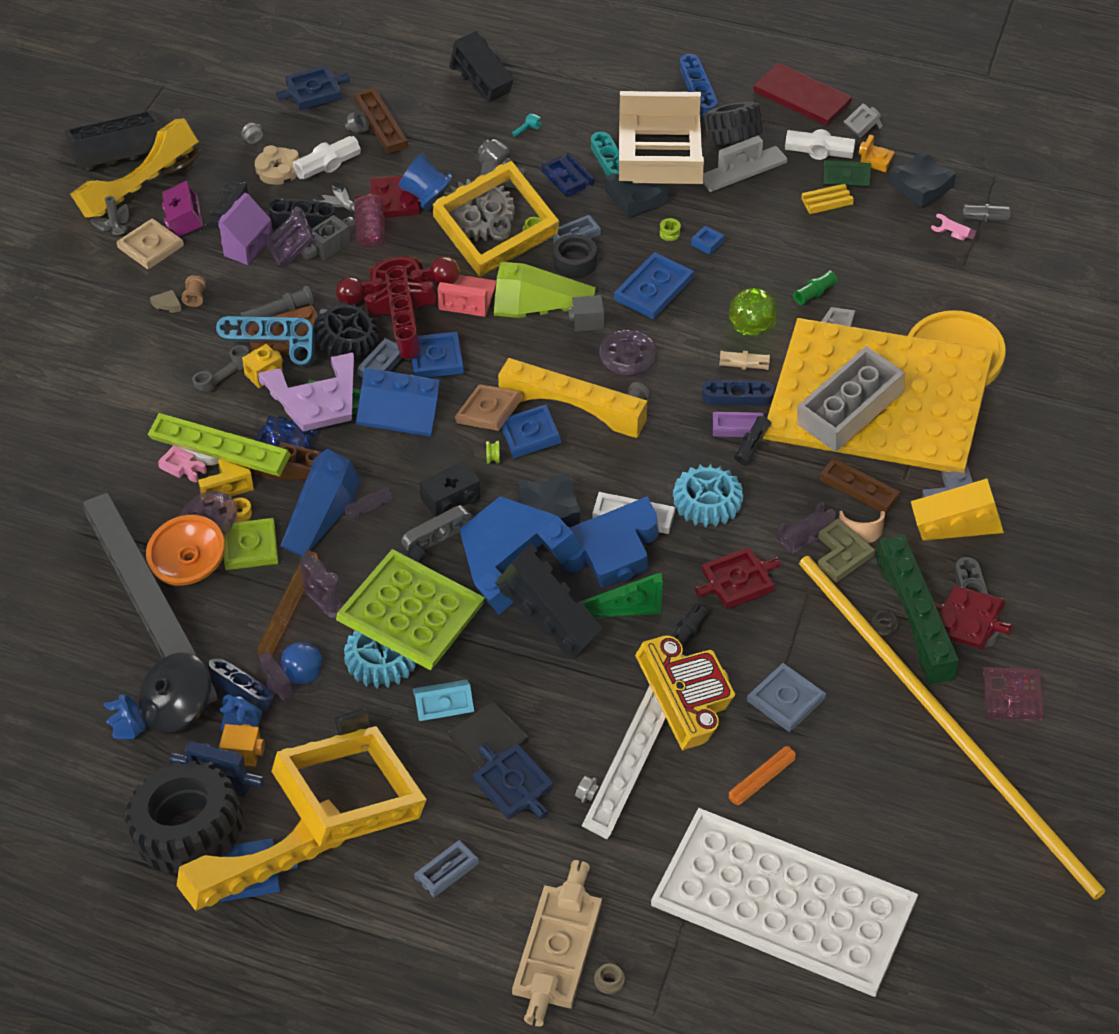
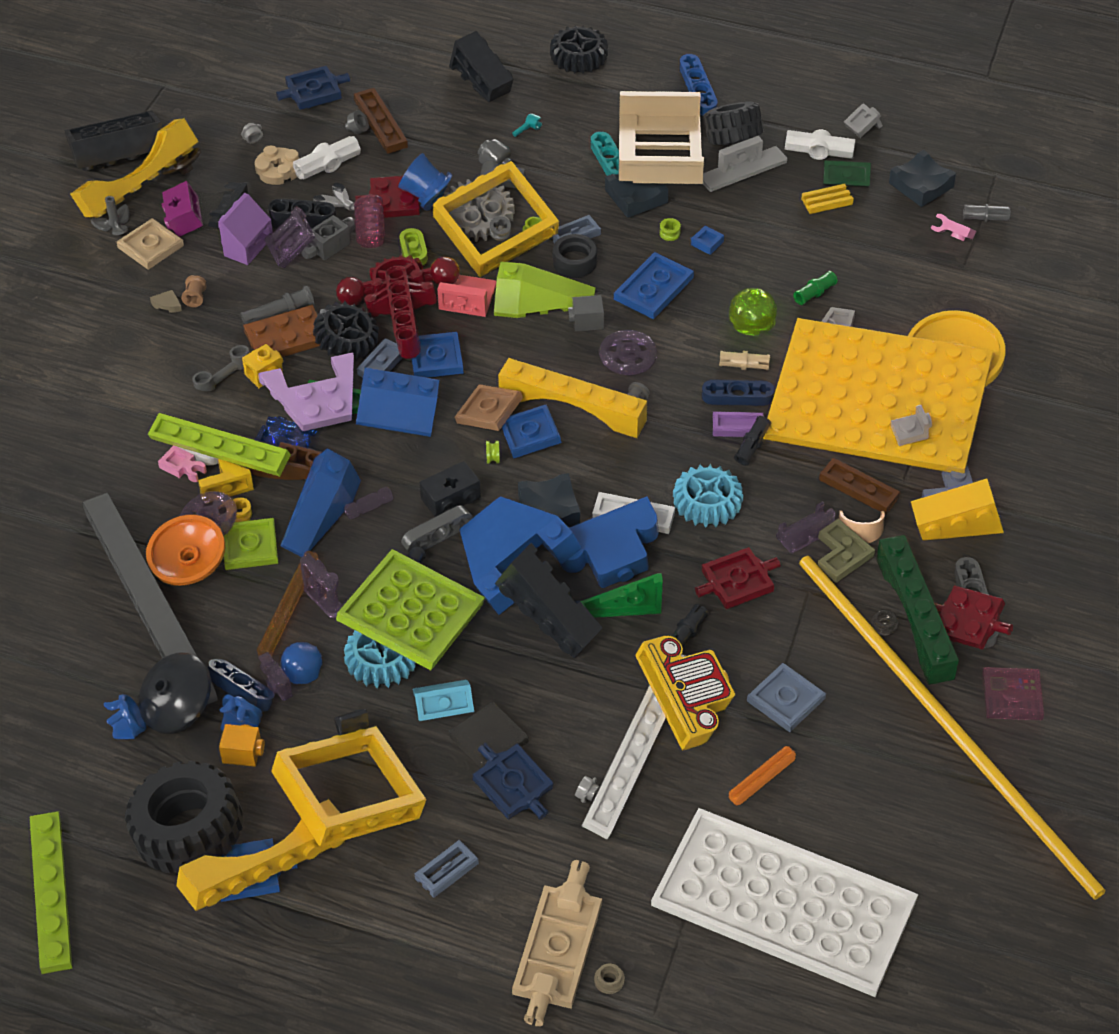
dark blue plate [169,741,265,796] -> none
dark azure beam [216,316,315,368] -> none
clear blue plate [542,153,594,197] -> none
dark red tile [753,63,852,126] -> none
light grey brick [797,346,905,452] -> none
light orange bracket [859,135,895,172] -> none
none -> lime plate [30,811,72,974]
none -> lime plate [399,228,428,266]
none -> black gear [550,25,608,74]
none -> light grey bracket [891,405,932,446]

